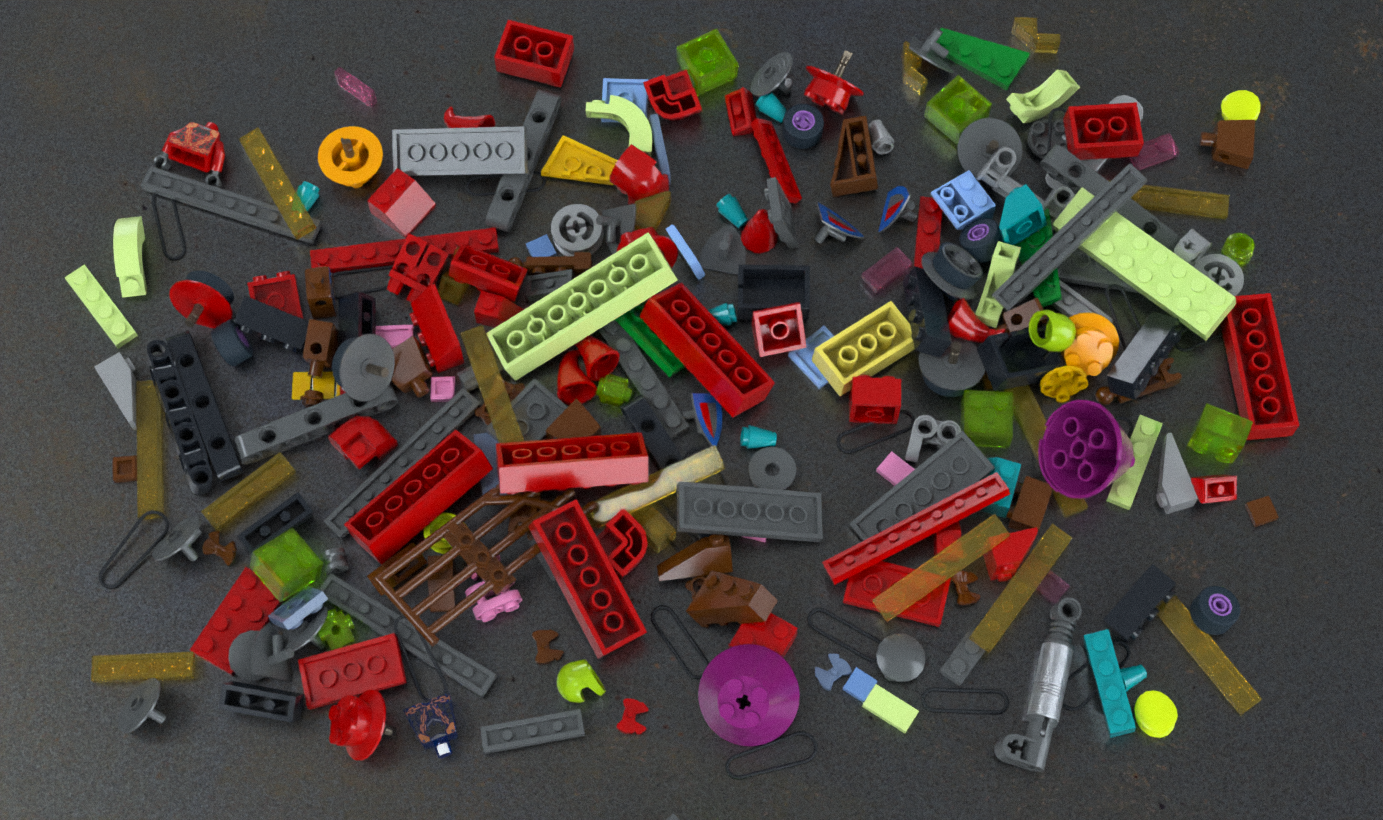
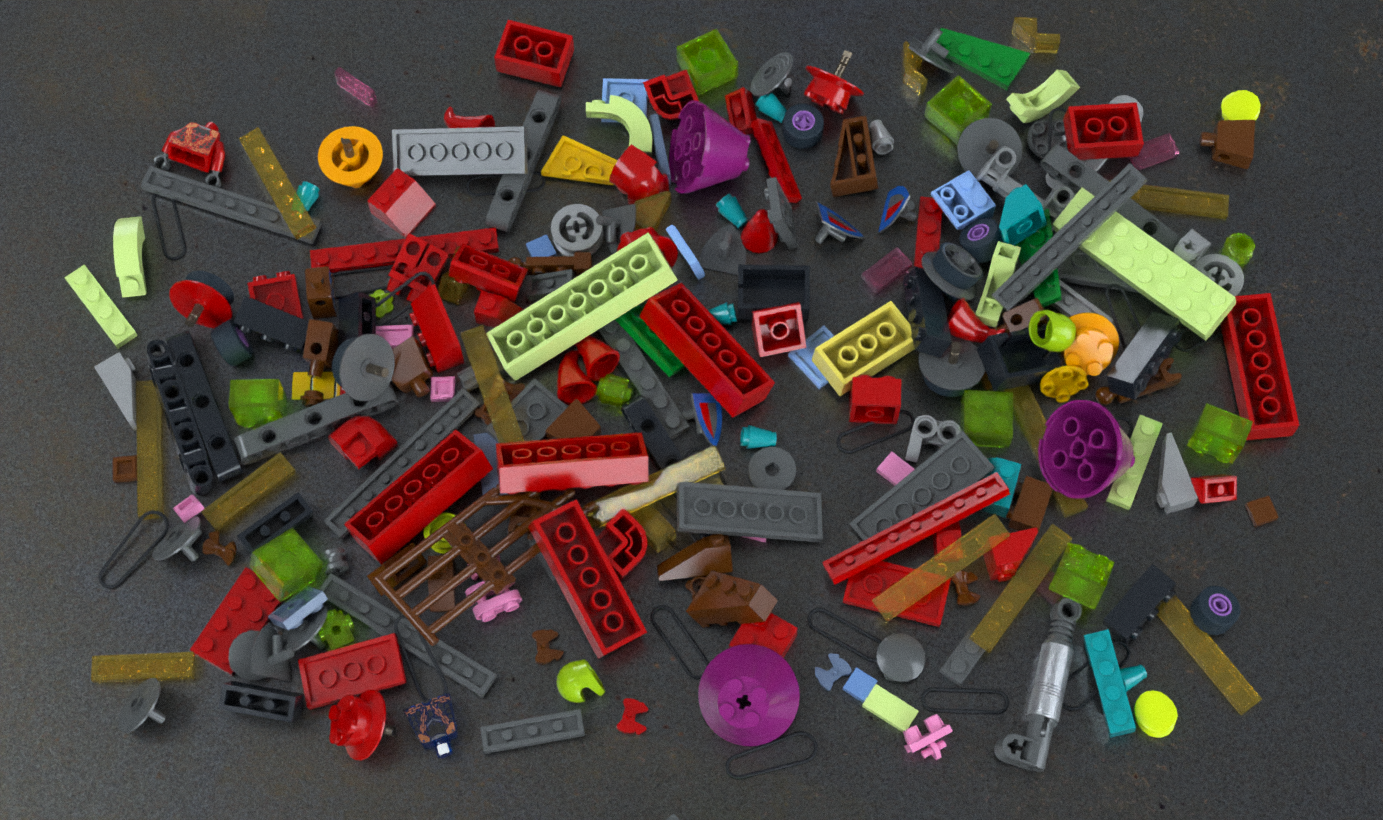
none -> bright pink tile [173,495,205,523]
none -> clear neon green brick [229,379,287,427]
none -> lime plant [369,289,394,318]
none -> black piece [376,272,435,326]
none -> magenta cone [668,100,750,194]
none -> bright pink hips [903,714,952,760]
none -> clear neon green brick [1048,542,1115,610]

